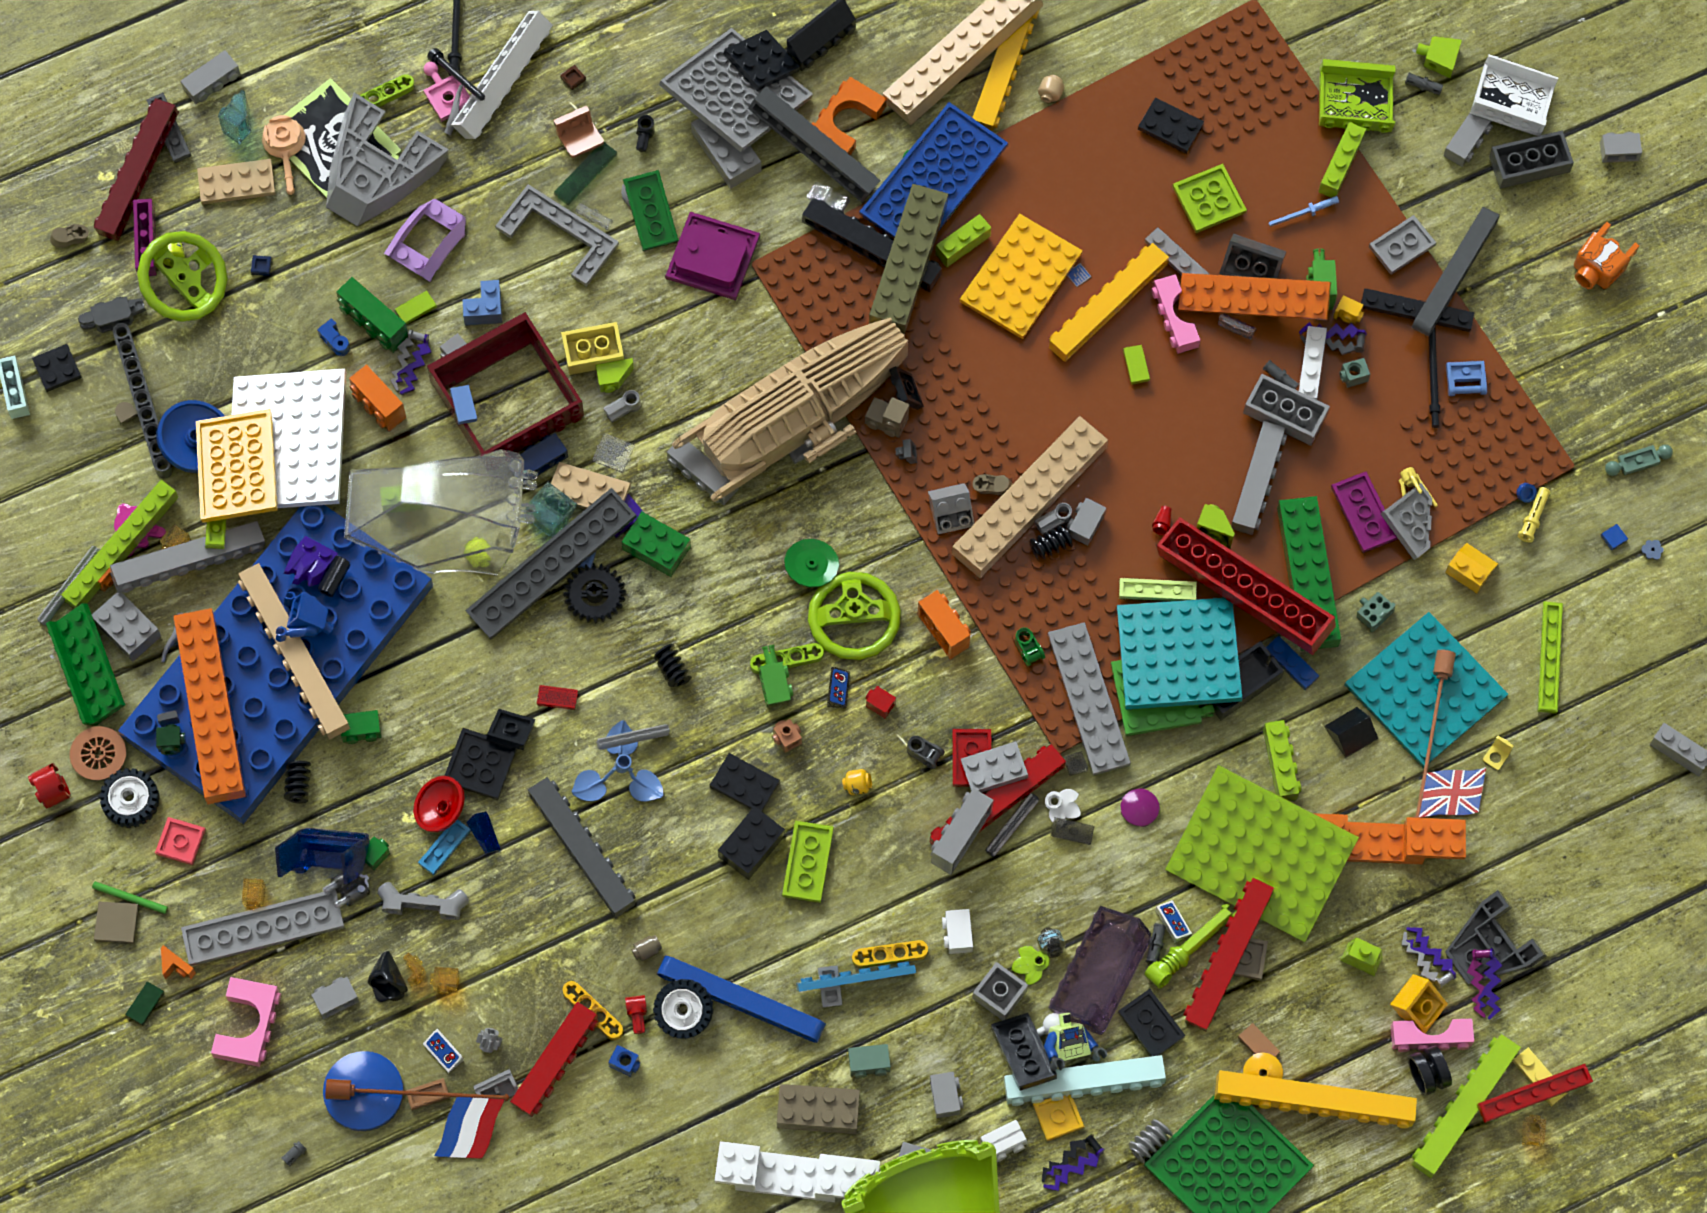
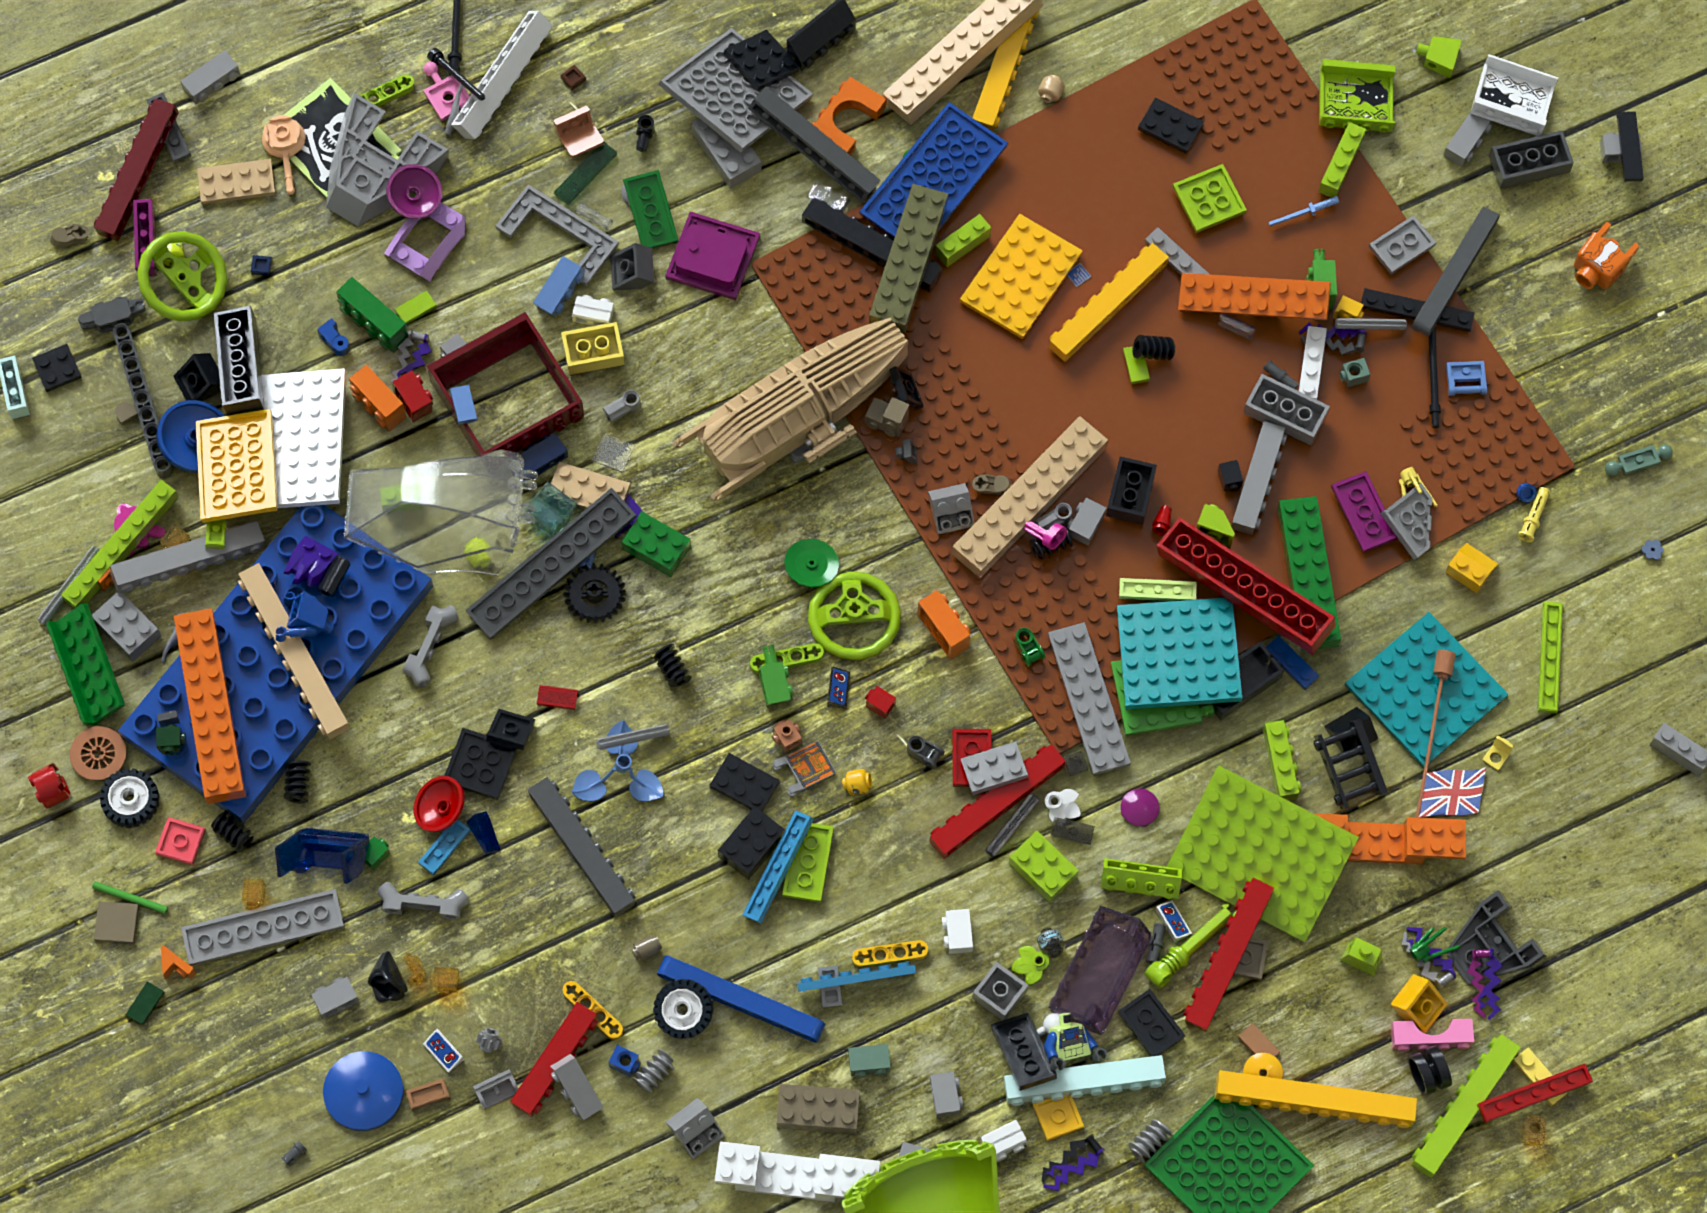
bright pink arch [211,977,281,1067] -> none
clear light blue slope [218,90,251,144] -> none
clear smoke piece [323,867,370,909] -> none
flag [325,1079,509,1159] -> none
green brick [341,710,382,744] -> none
medium blue brick [462,280,502,325] -> none
lime slope [596,358,634,393] -> none
red axle [625,995,647,1034] -> none
light grey brick [667,442,739,506] -> none
light grey brick [930,788,994,875] -> none
bright pink arch [1151,274,1200,354] -> none
dark grey slope [1219,234,1287,279] -> none
sand green piece [1357,592,1395,632] -> none
dark grey pin [1405,72,1444,96] -> none
blue tile [1601,524,1628,550] -> none
none -> black slope [173,353,221,402]
none -> black piece [211,810,254,853]
none -> black brick [214,306,265,416]
none -> magenta dish [386,164,442,219]
none -> red brick [393,370,433,422]
none -> light grey plate [403,605,459,687]
none -> medium blue brick [533,256,585,318]
none -> light grey brick [550,1054,604,1120]
none -> white brick [572,295,614,326]
none -> dark grey slope [610,243,654,291]
none -> light grey piece [632,1049,675,1093]
none -> light grey slope [666,1098,725,1159]
none -> dark azure plate [742,810,814,924]
none -> flag [772,740,836,797]
none -> lime brick [1008,831,1079,903]
none -> dark pink piece [1024,521,1067,550]
none -> lime brick [1100,858,1182,899]
none -> black brick [1106,456,1157,525]
none -> black piece [1132,335,1175,361]
none -> black brick [1217,460,1243,492]
none -> black fence [1313,719,1388,809]
none -> light grey axle [1335,318,1407,330]
none -> green plant [1409,927,1460,963]
none -> black tile [1616,111,1644,182]

